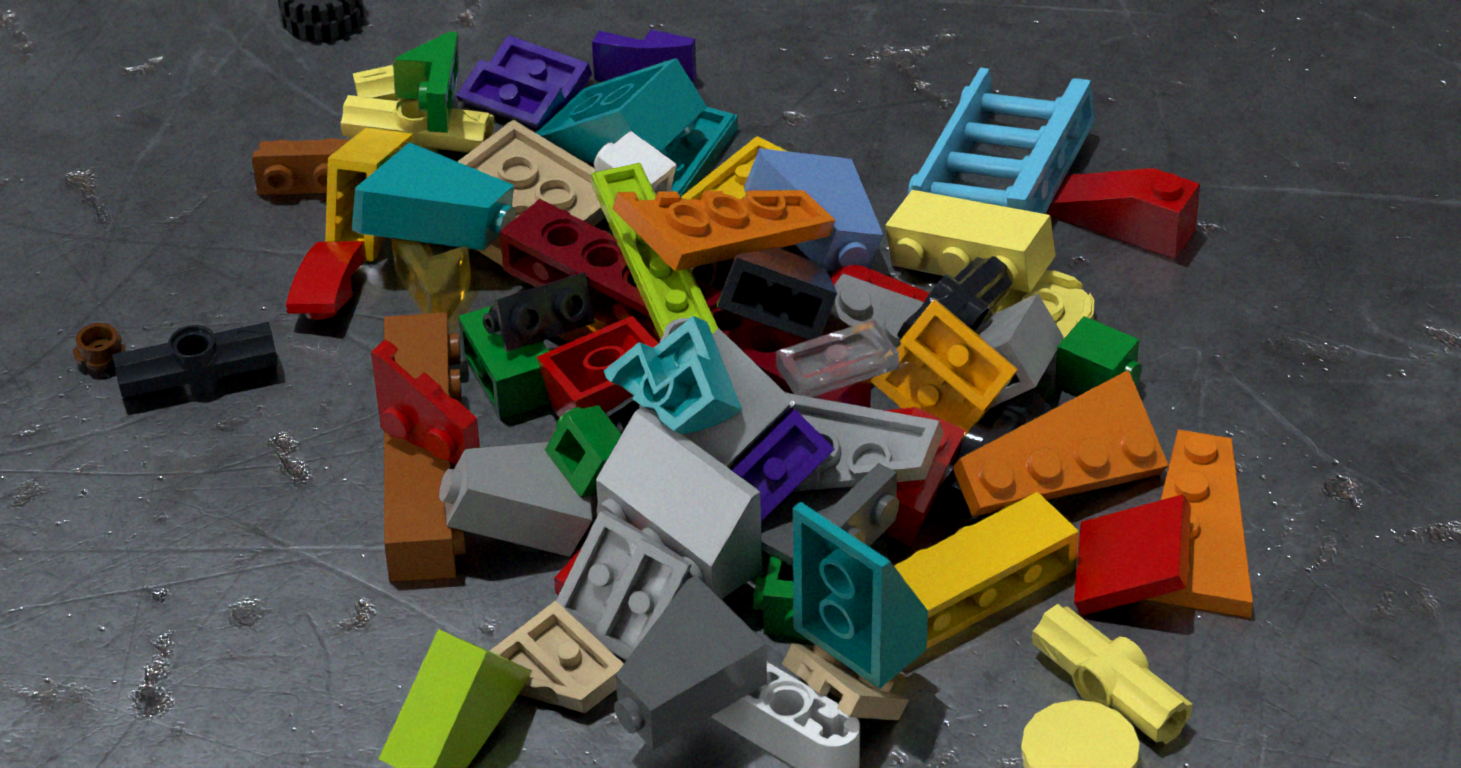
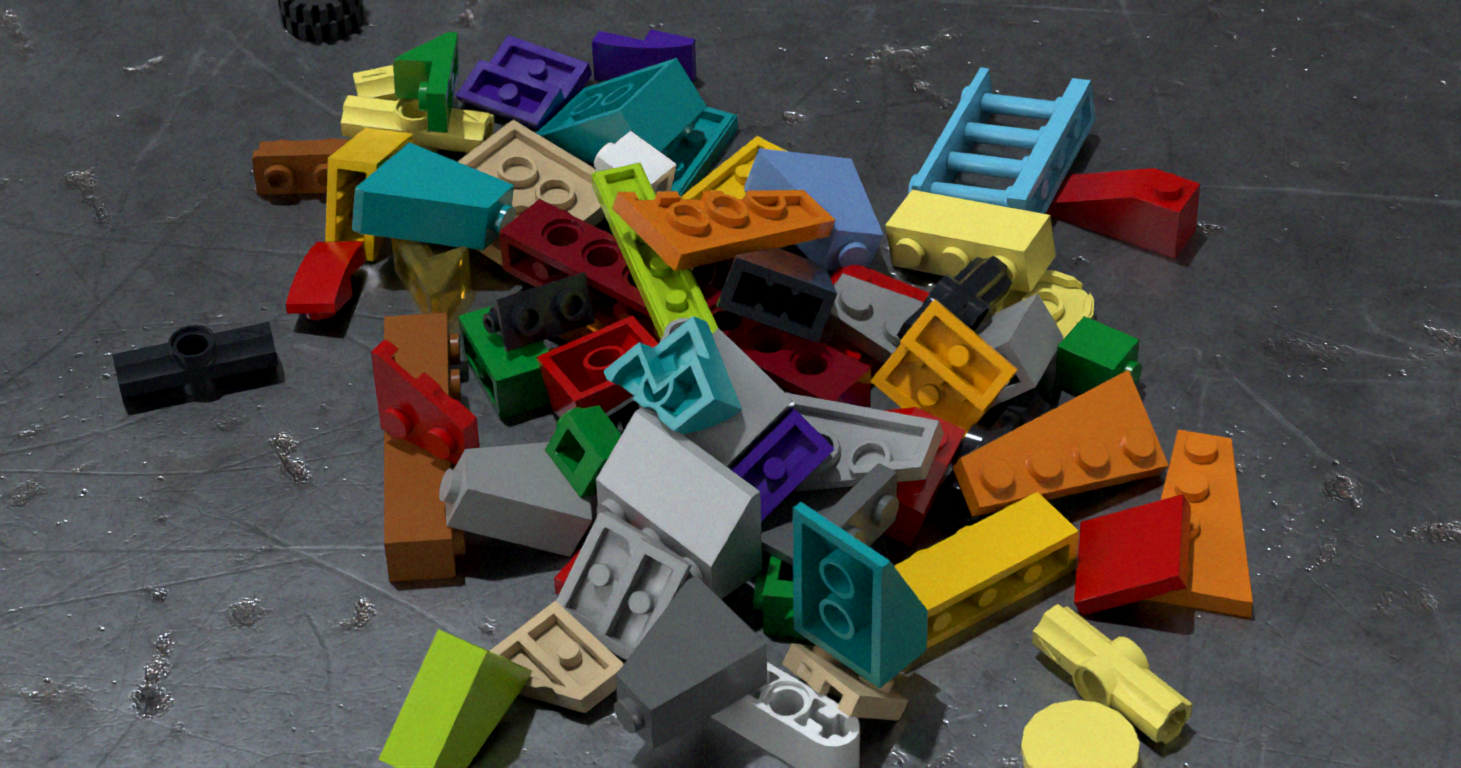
reddish brown plate [73,323,125,371] -> none
clear plate [776,319,899,397] -> none

